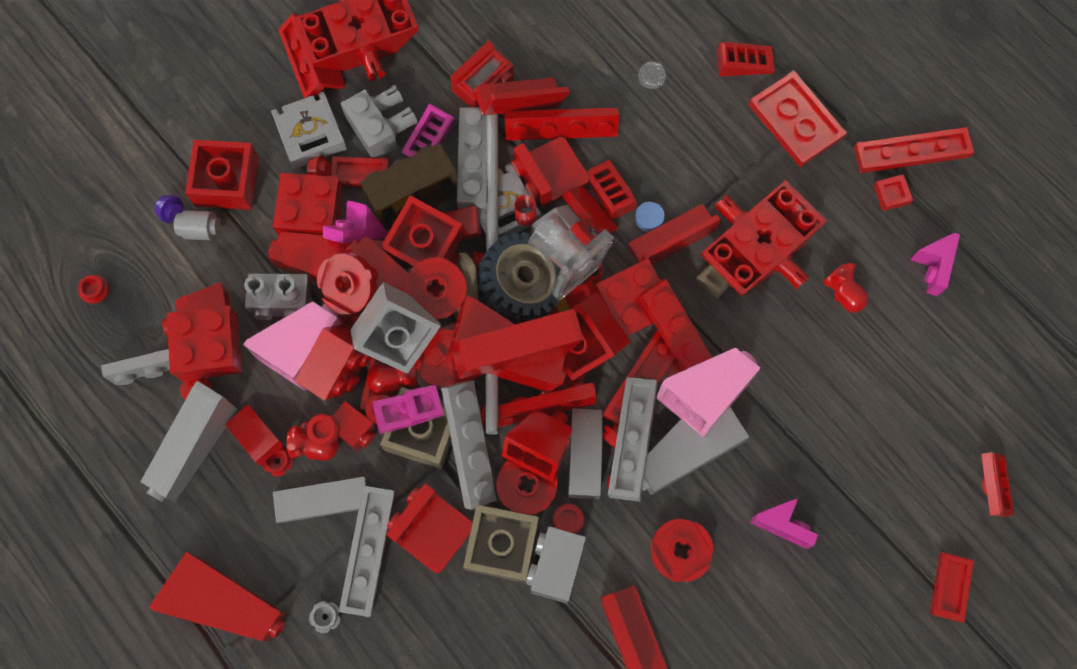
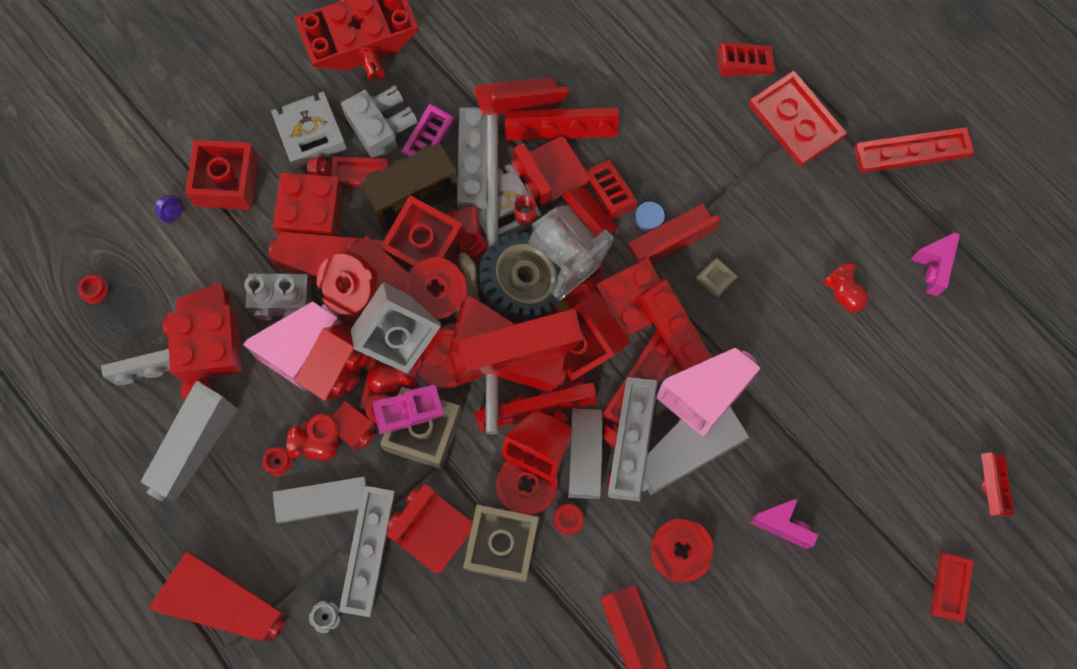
light grey brick [174,210,221,240] -> none
red tile [225,405,283,466] -> none
red panel [278,13,345,99] -> none
dark pink slope [323,201,387,243] -> none
light grey plate [441,381,497,509] -> none
red window [450,40,514,107] -> none
light grey brick [526,526,586,604] -> none
red tile [570,218,609,251] -> none
clear plate [638,61,666,89] -> none
red slope [701,180,827,297] -> none
red plate [873,174,913,211] -> none
none -> red plate [459,232,488,260]

